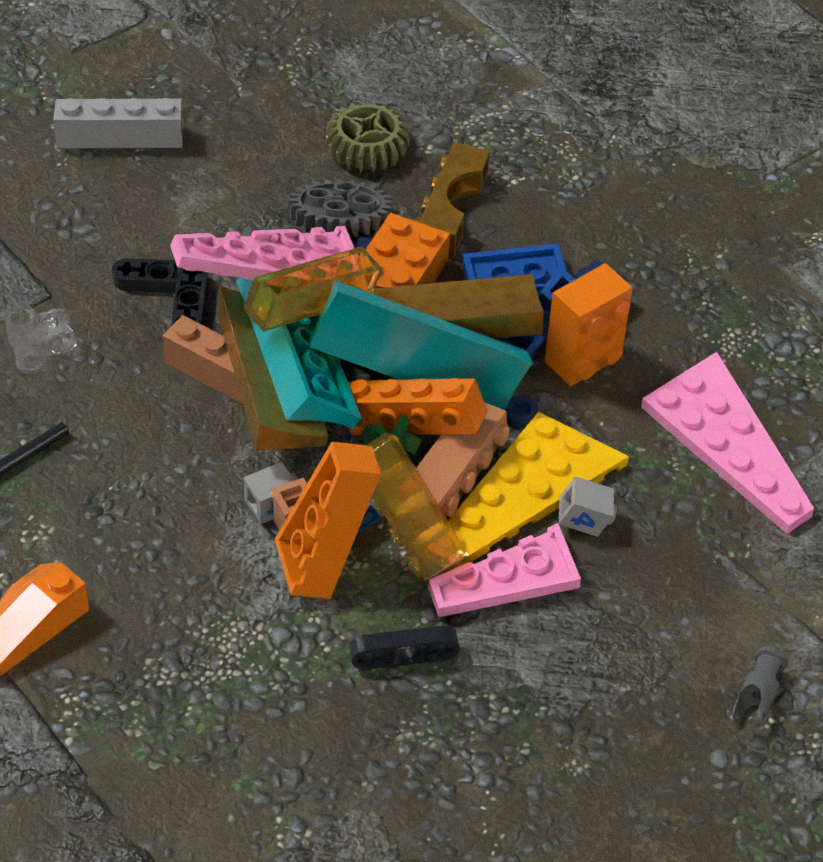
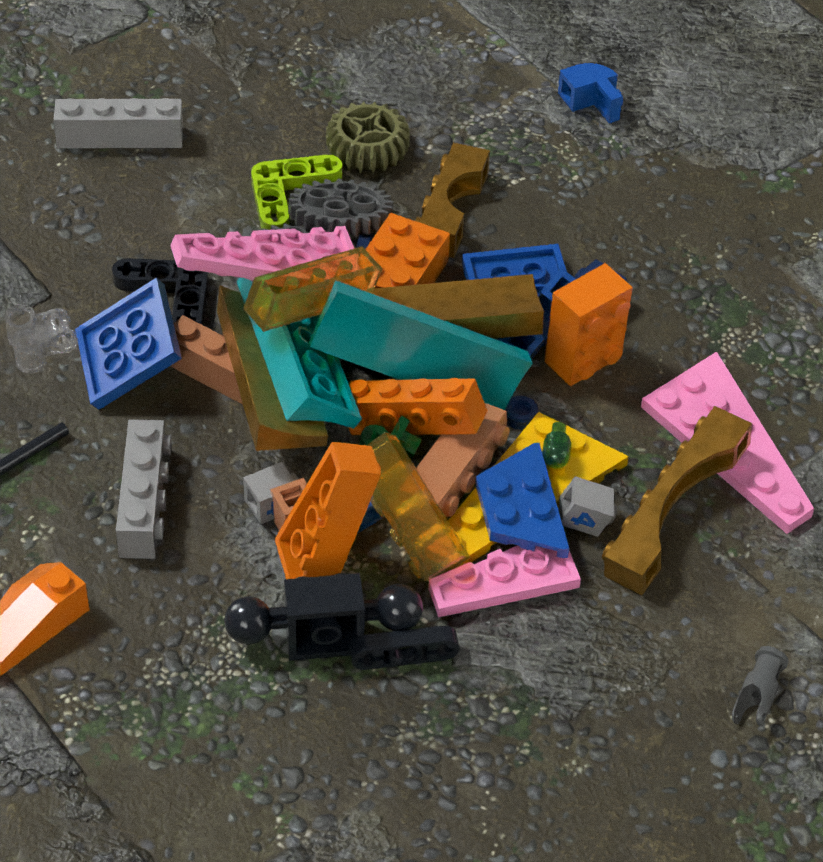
none -> blue plate [75,278,182,410]
none -> light grey brick [116,420,172,559]
none -> black brick [224,573,423,661]
none -> lime beam [251,155,342,230]
none -> blue wing [476,443,569,558]
none -> clear green cylinder [542,422,572,469]
none -> blue brick [558,63,623,123]
none -> pearl gold arch [602,406,752,595]

